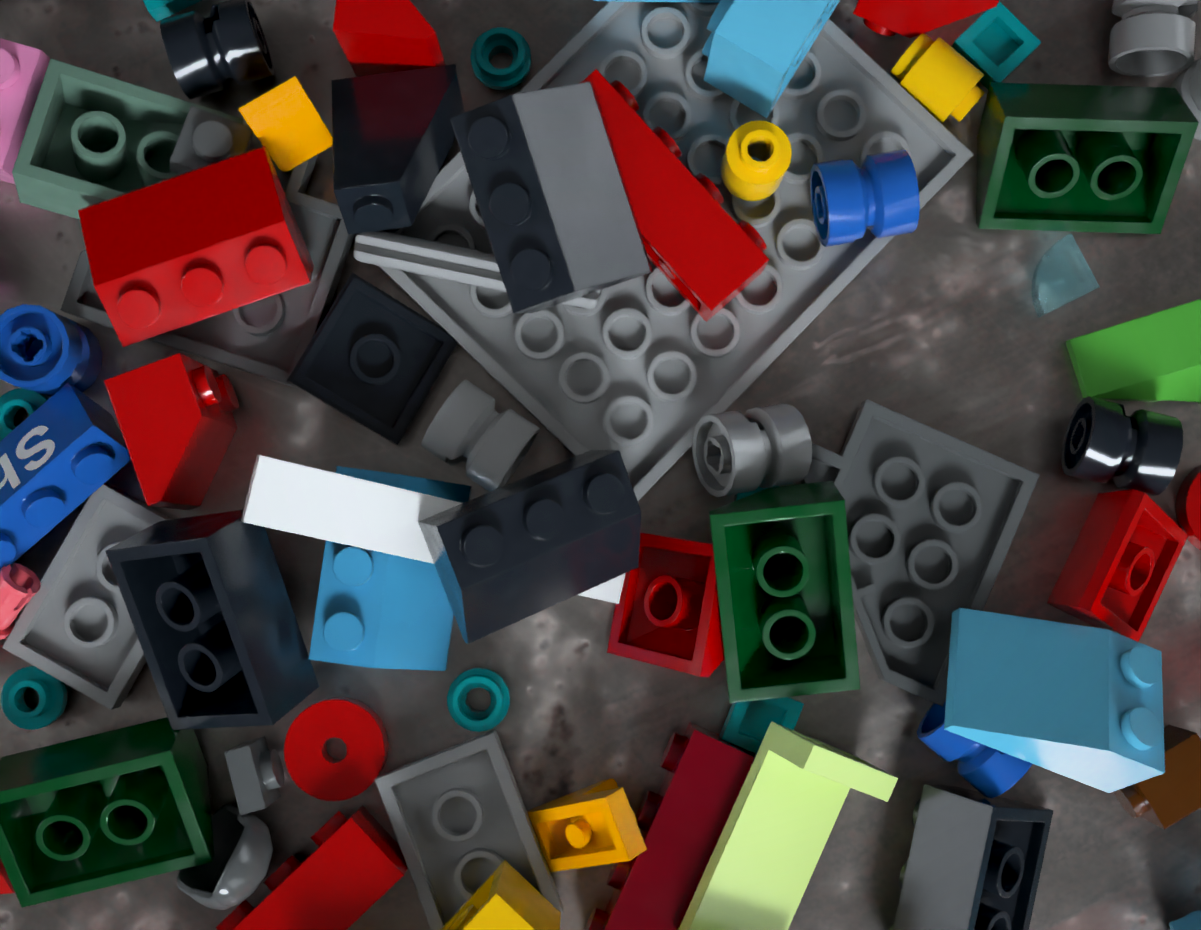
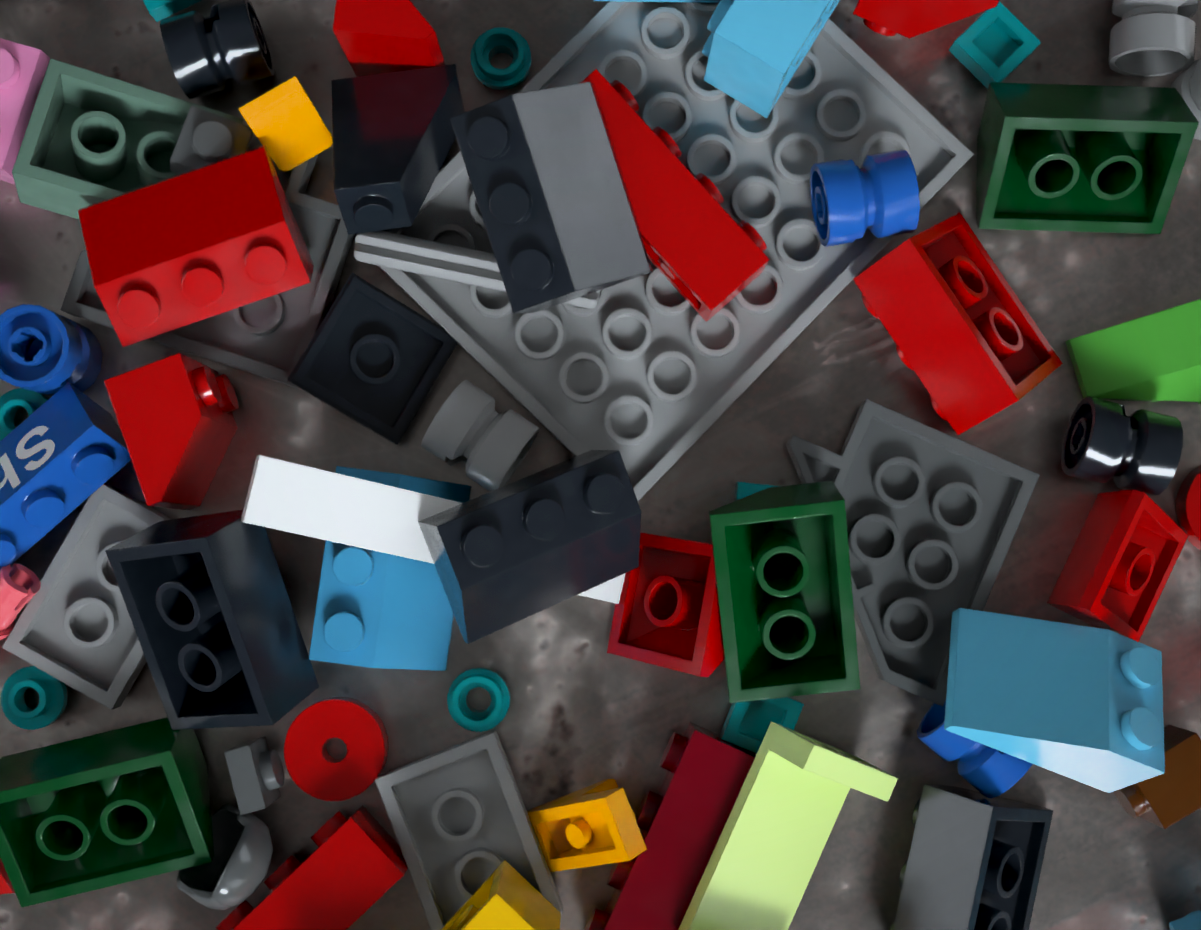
light grey wheel [693,403,812,497] -> none
yellow brick [721,120,792,201] -> none
yellow brick [890,33,985,124] -> none
clear light blue tile [1032,233,1100,318] -> none
none -> red slope [853,212,1063,435]

